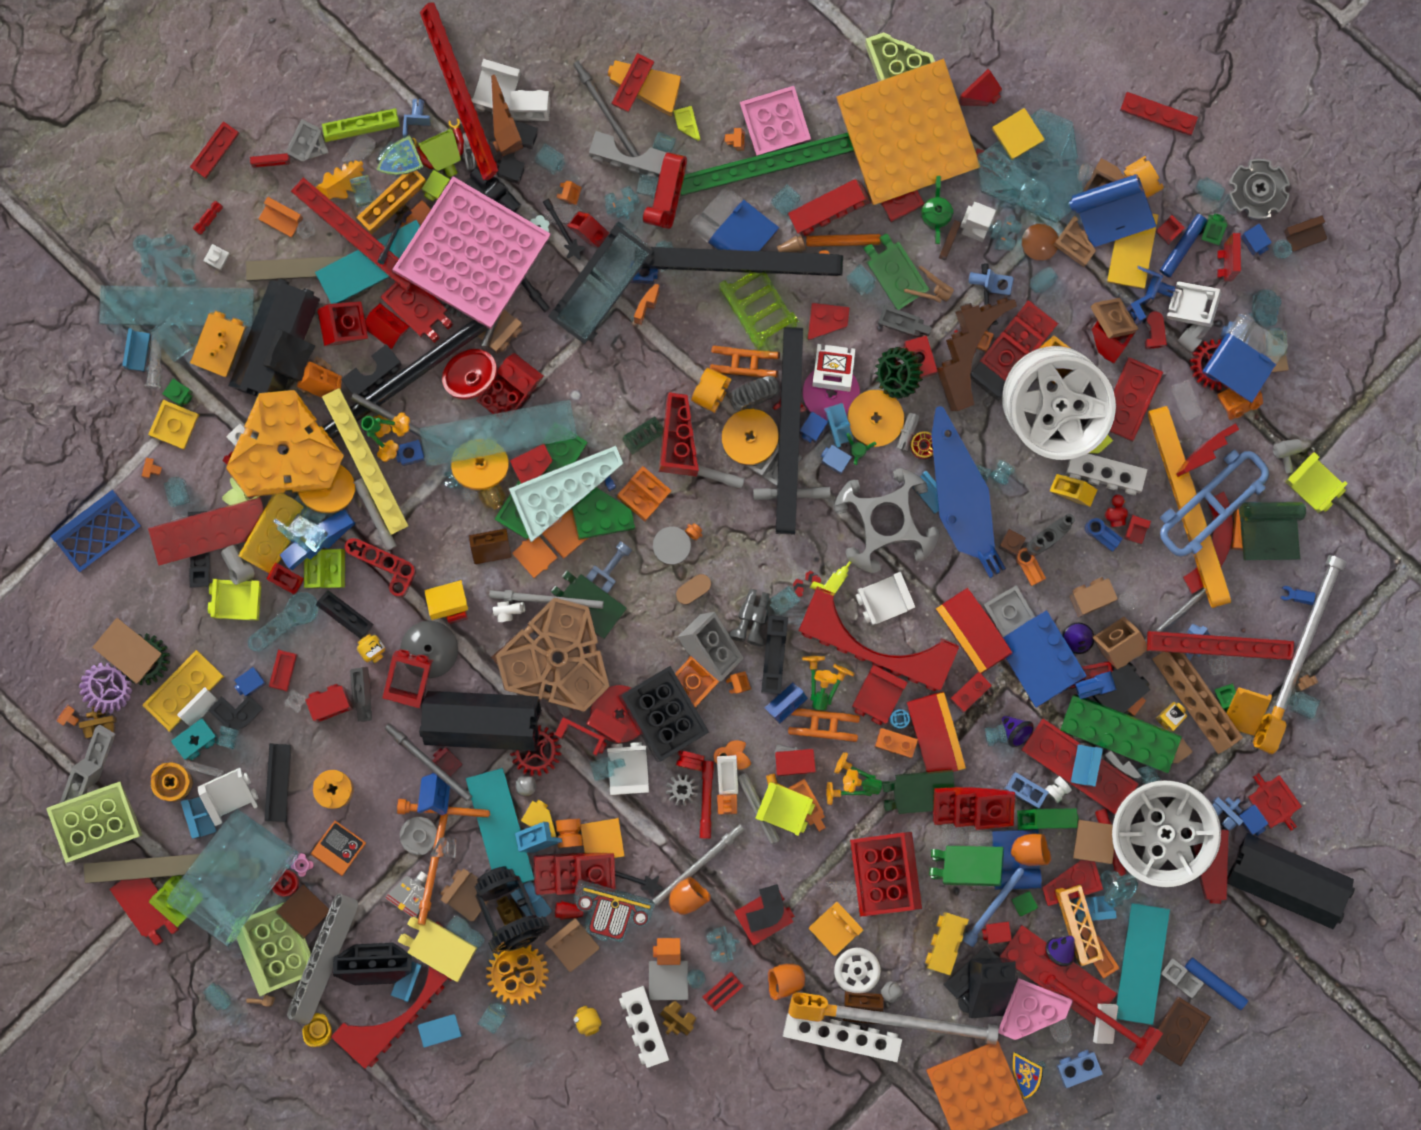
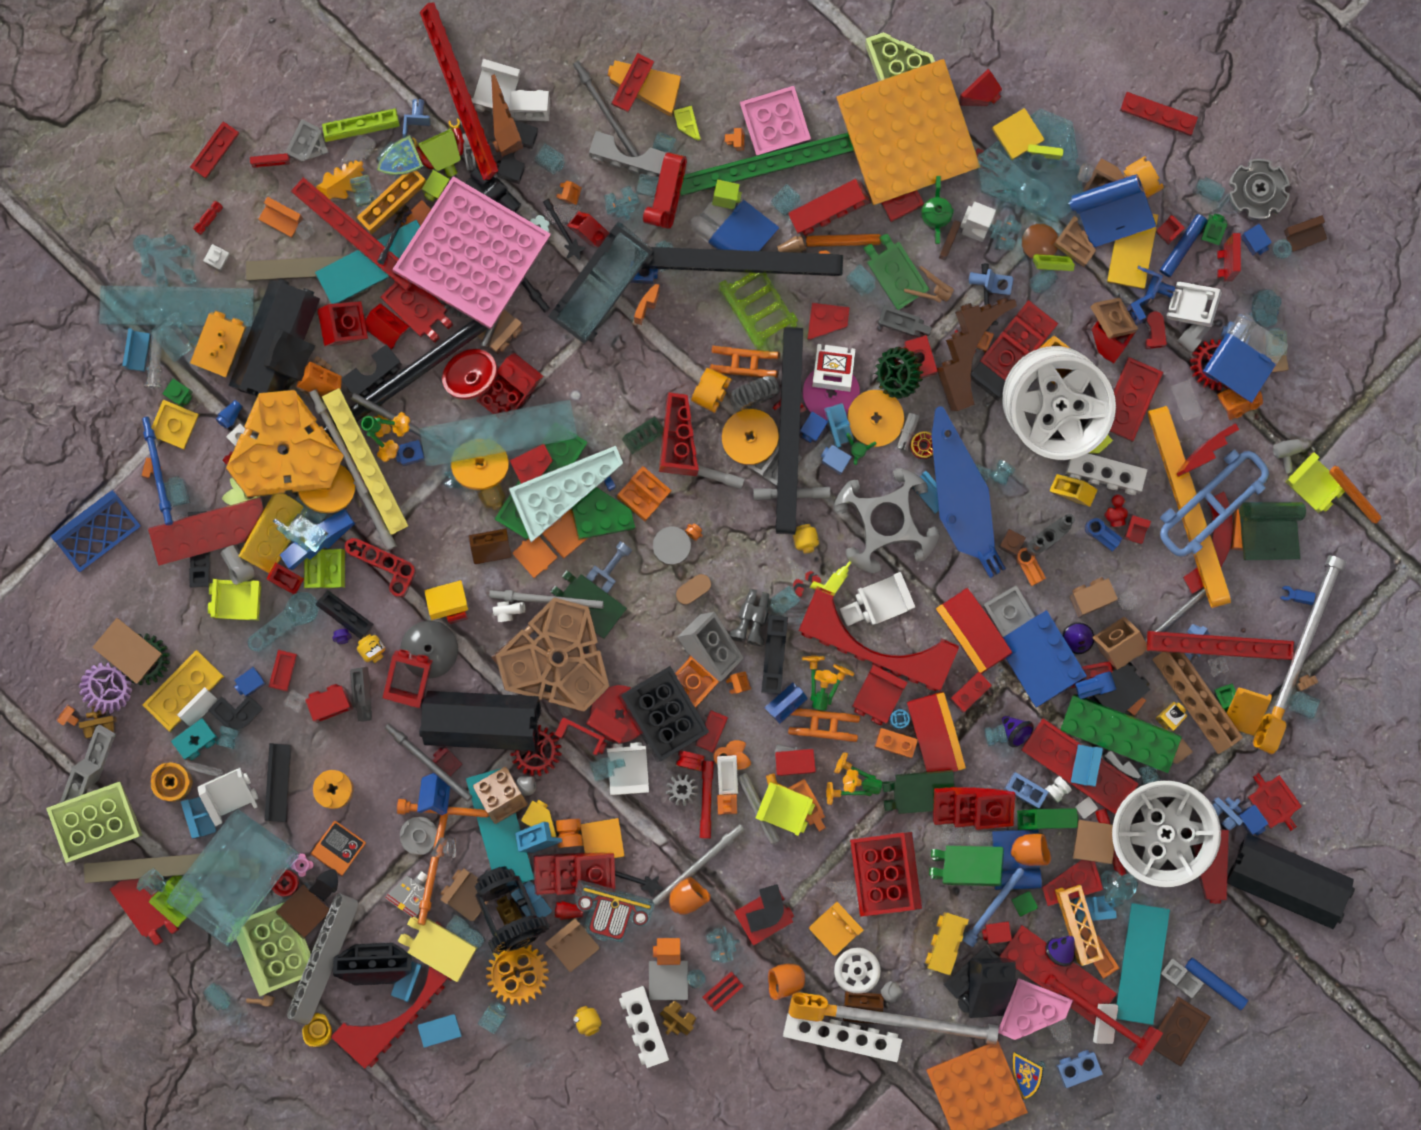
none -> clear light blue panel [137,868,166,896]
none -> blue bar [142,417,173,525]
none -> blue cone [216,400,243,429]
none -> black tile [308,869,338,901]
none -> light grey bar [309,389,369,495]
none -> dark purple plate [332,629,352,644]
none -> medium nougat bracket [473,767,528,824]
none -> red tile [696,710,728,753]
none -> lime brick [712,180,742,210]
none -> yellow head [792,524,819,554]
none -> white tile [839,601,865,627]
none -> neon yellow tile [1028,144,1063,160]
none -> lime tile [1033,254,1075,271]
none -> white sticker [1075,797,1098,819]
none -> orange axle [1329,466,1381,524]

